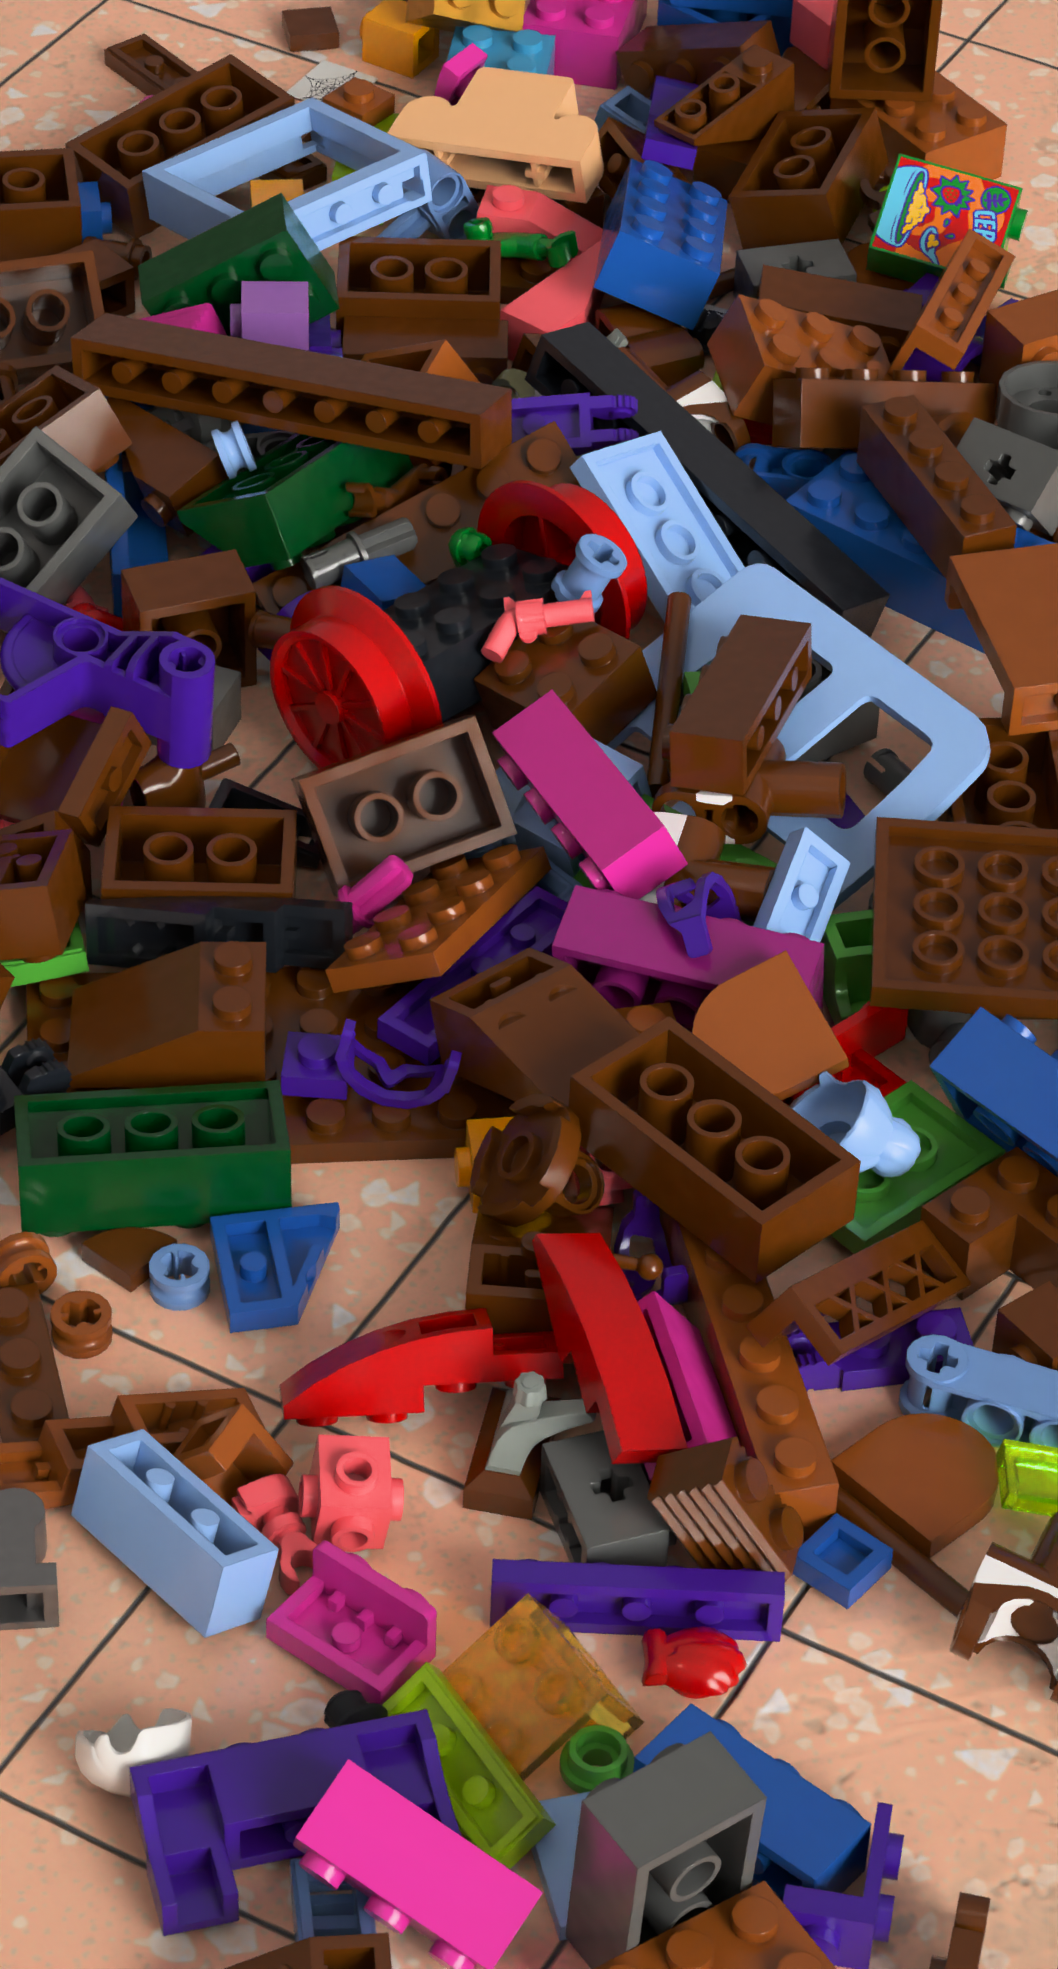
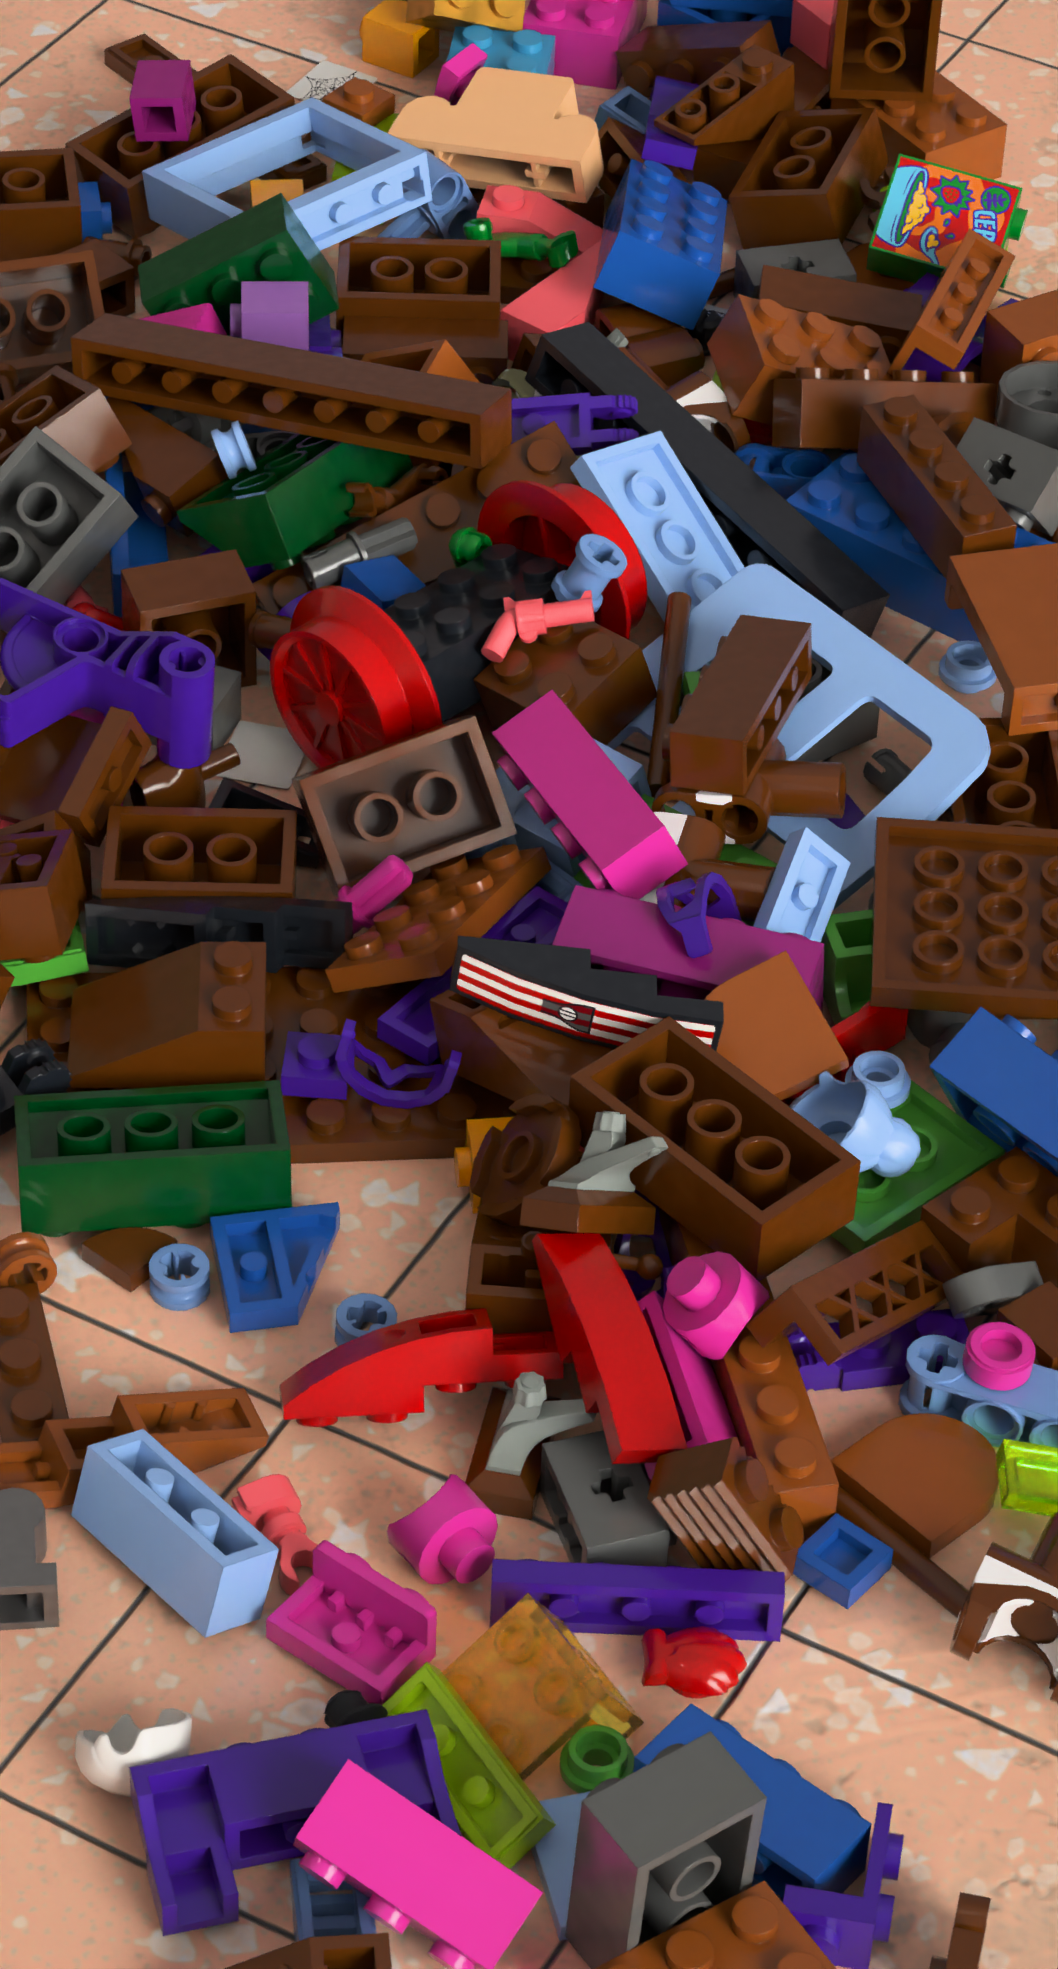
dark orange bush [50,1291,113,1359] -> none
dark orange panel [173,1403,294,1506] -> none
reddish brown tile [282,7,339,52] -> none
coral brick [298,1434,404,1552] -> none
none -> magenta brick [129,60,196,142]
none -> white sticker [216,721,305,789]
none -> medium blue bush [334,1293,397,1346]
none -> dark pink piece [387,1474,498,1584]
none -> slope [449,936,724,1051]
none -> piece [520,1111,669,1235]
none -> dark pink piece [663,1251,770,1360]
none -> light blue plate [845,1051,911,1109]
none -> light blue plate [939,641,997,694]
none -> dark grey beam [942,1261,1044,1319]
none -> dark pink tile [962,1322,1036,1391]

